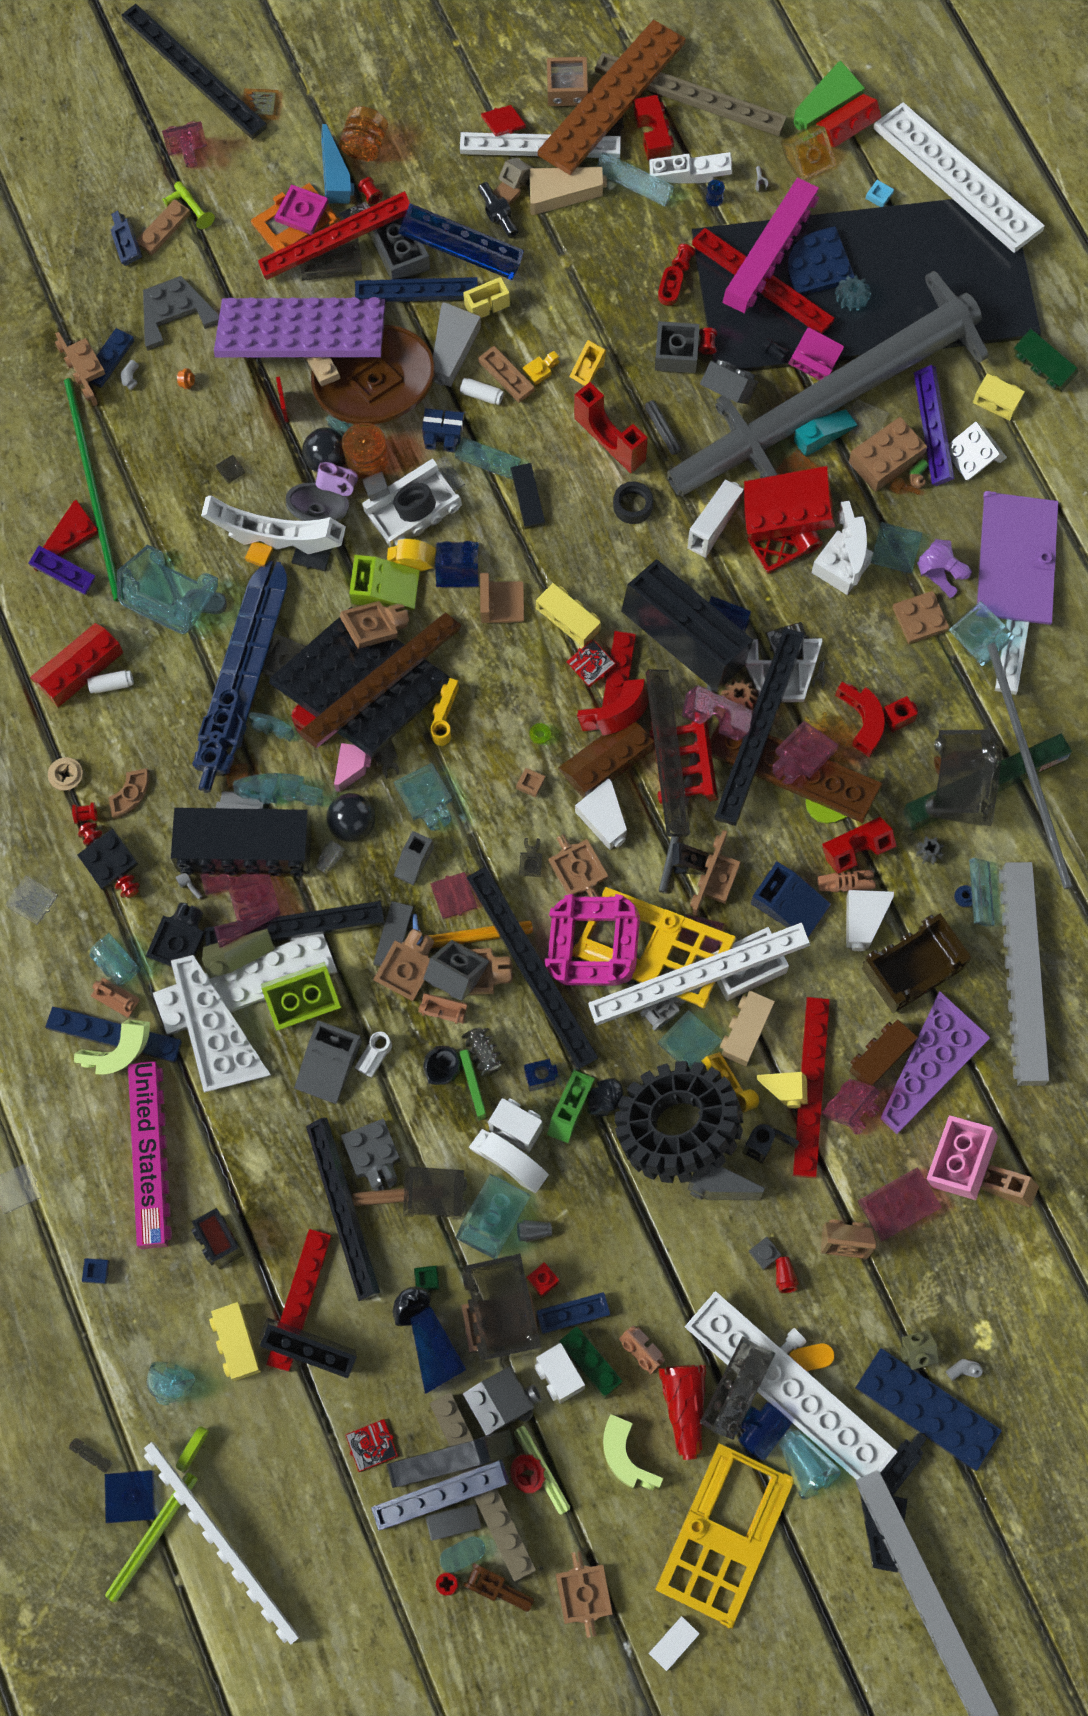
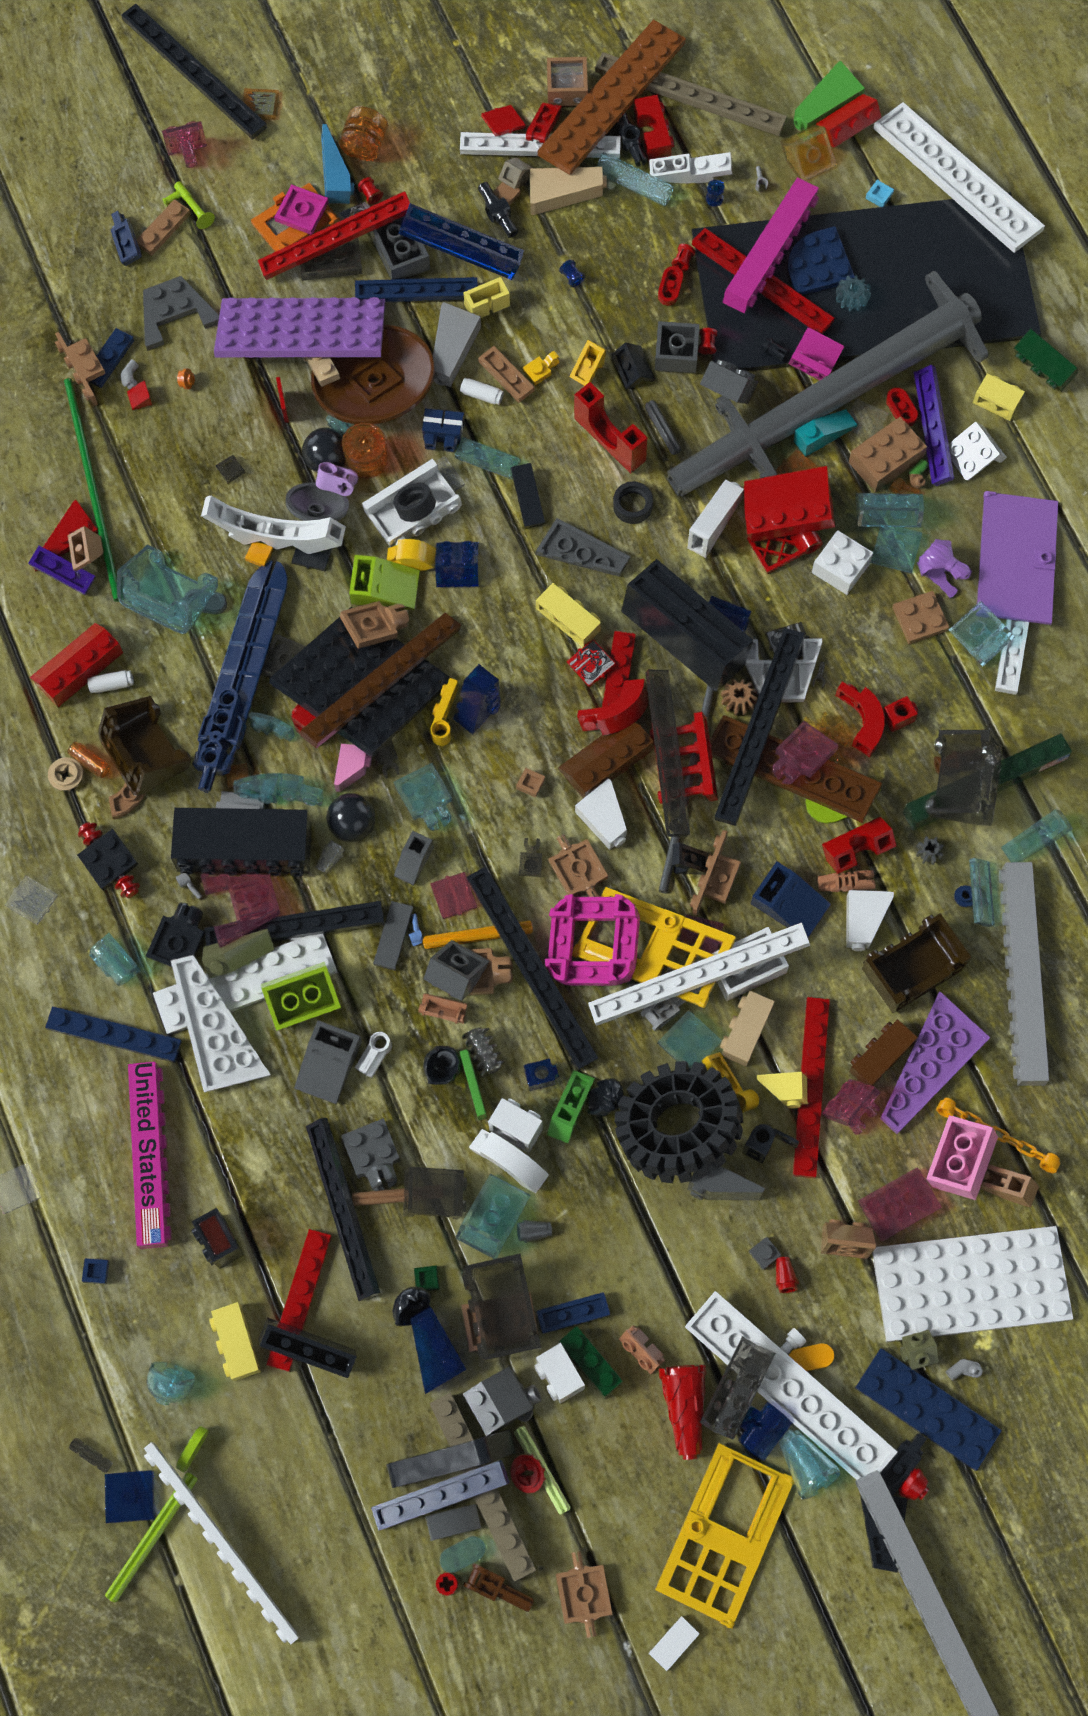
red bush [72,802,98,824] -> none
yellowish green arch [74,1019,150,1074] -> none
nougat hinge [91,978,141,1018] -> none
piece [345,1419,398,1472] -> none
dark grey slope [363,471,390,501] -> none
medium nougat plate [373,929,434,1001] -> none
medium nougat bracket [480,573,524,623] -> none
red brick [526,1262,560,1298] -> none
clear neon green plate [529,723,551,745] -> none
yellowish green arch [603,1414,663,1491] -> none
clear pink arch [682,685,753,741] -> none
white slope [837,501,867,586] -> none
dark grey piece [987,643,1073,890] -> none
none -> clear orange piece [67,741,111,778]
none -> medium nougat slope [68,526,103,571]
none -> dark brown windscreen [98,696,191,796]
none -> red slope [127,381,152,411]
none -> clear blue wedge [453,664,501,735]
none -> red plate [526,102,561,143]
none -> dark grey wing [536,518,630,577]
none -> clear blue bush [559,259,585,287]
none -> black panel [611,342,655,390]
none -> black pin [617,112,648,167]
none -> clear light blue slope [855,493,924,527]
none -> white plate [872,1226,1073,1342]
none -> red plate [886,388,918,427]
none -> red cone [898,1468,929,1500]
none -> light orange piece [936,1098,1060,1173]
none -> clear light blue slope [1001,809,1074,862]

